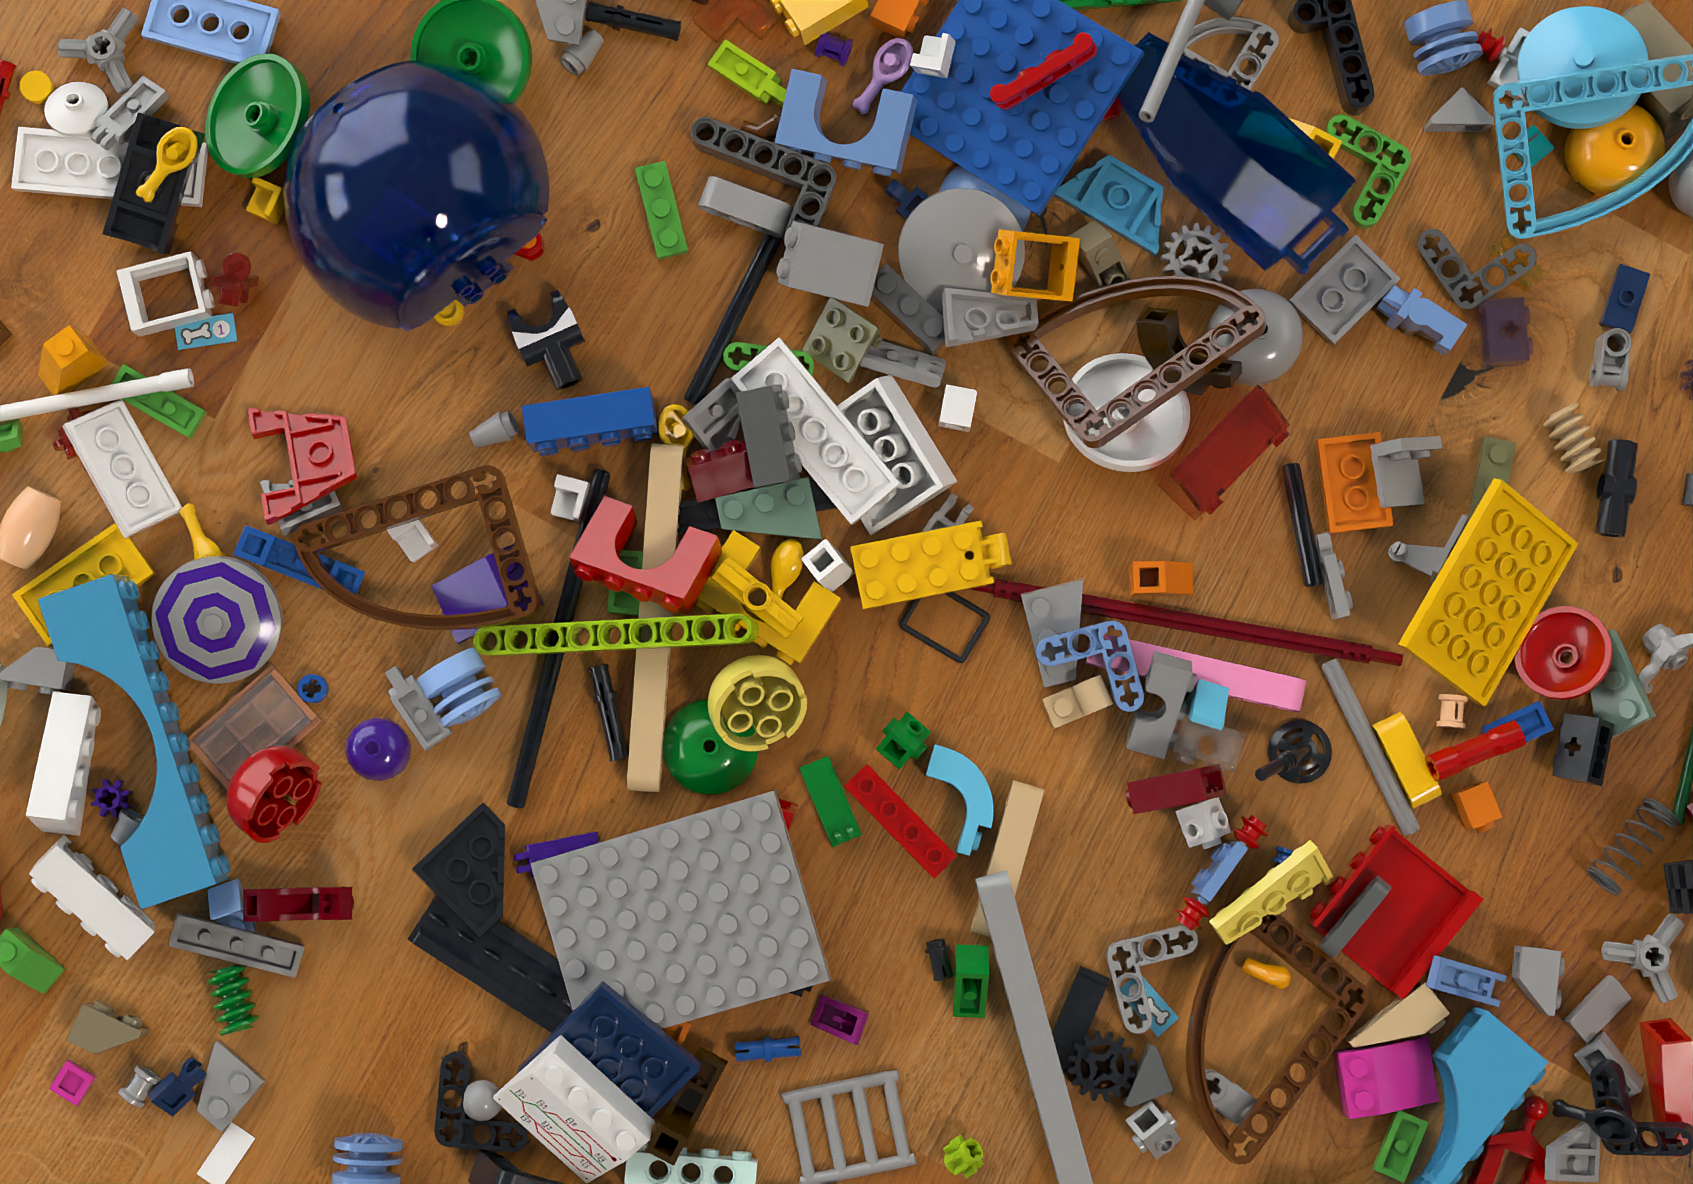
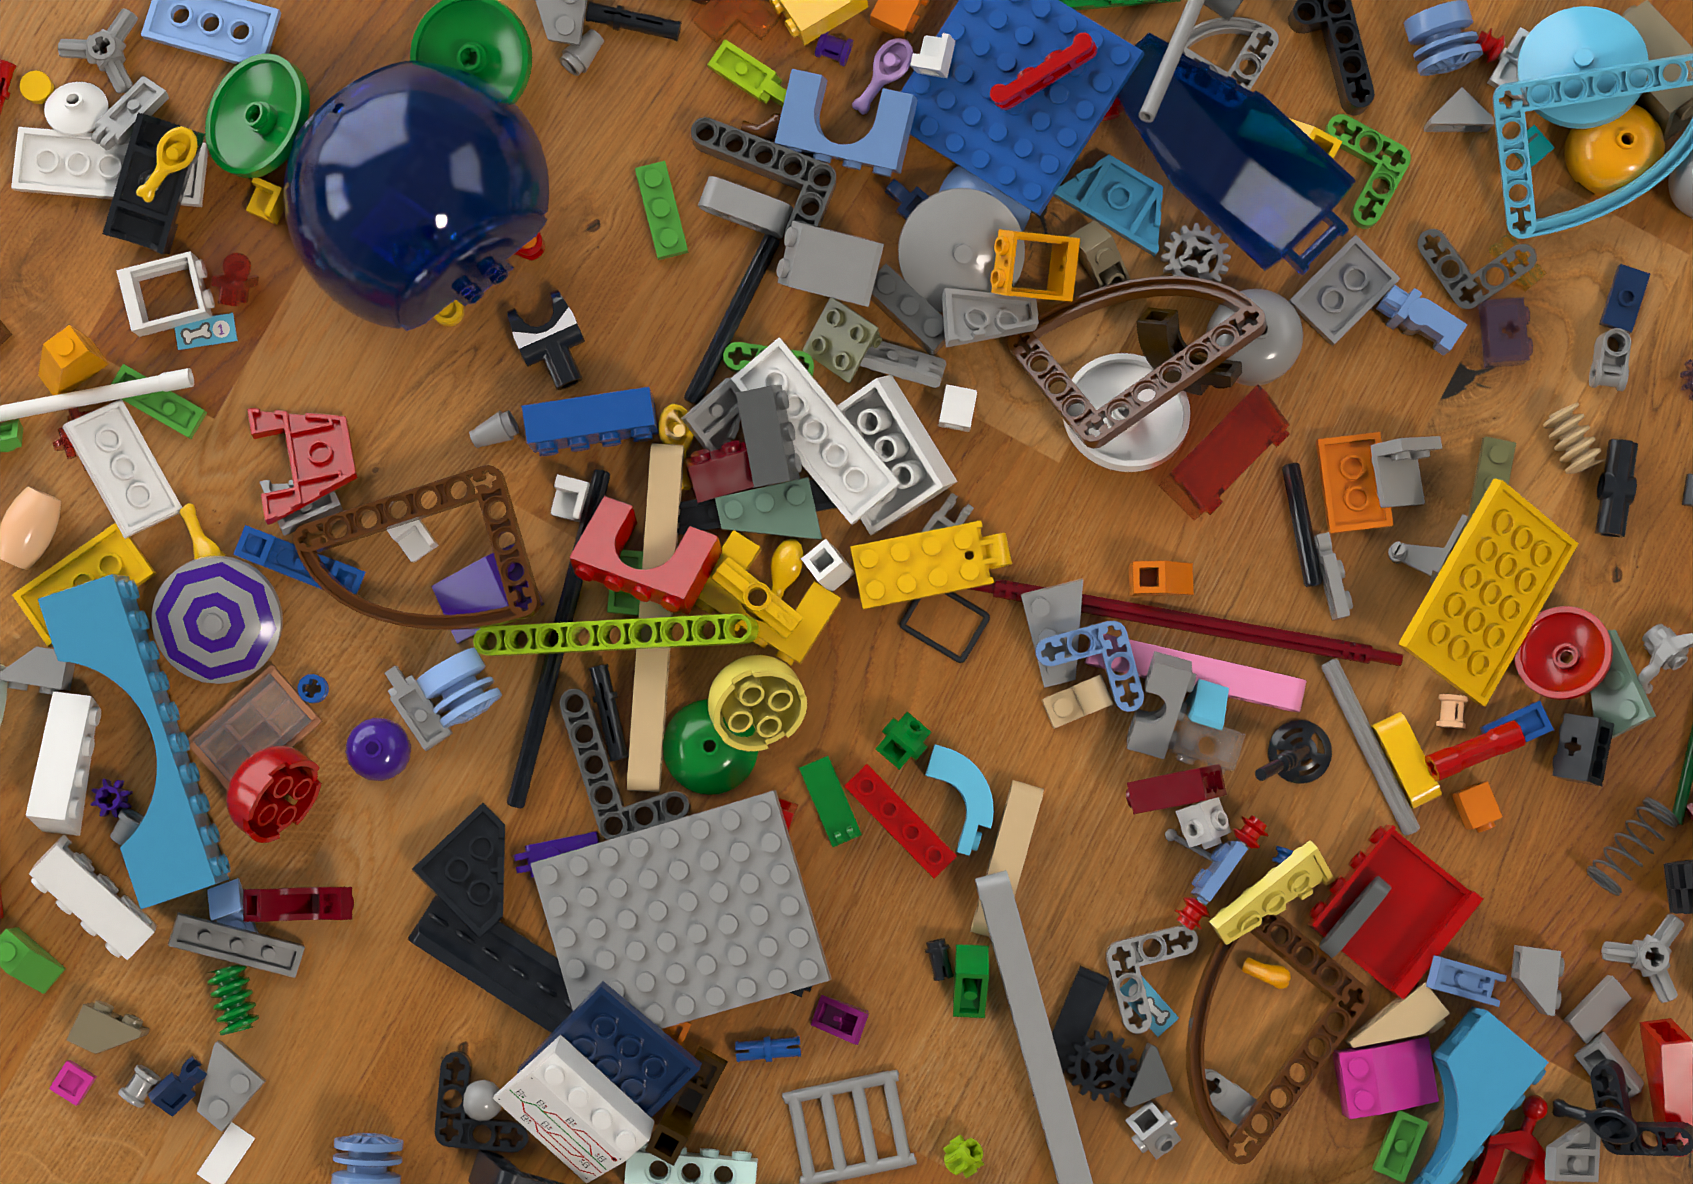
none -> dark grey beam [560,689,691,840]
none -> light grey hinge [1165,829,1214,863]

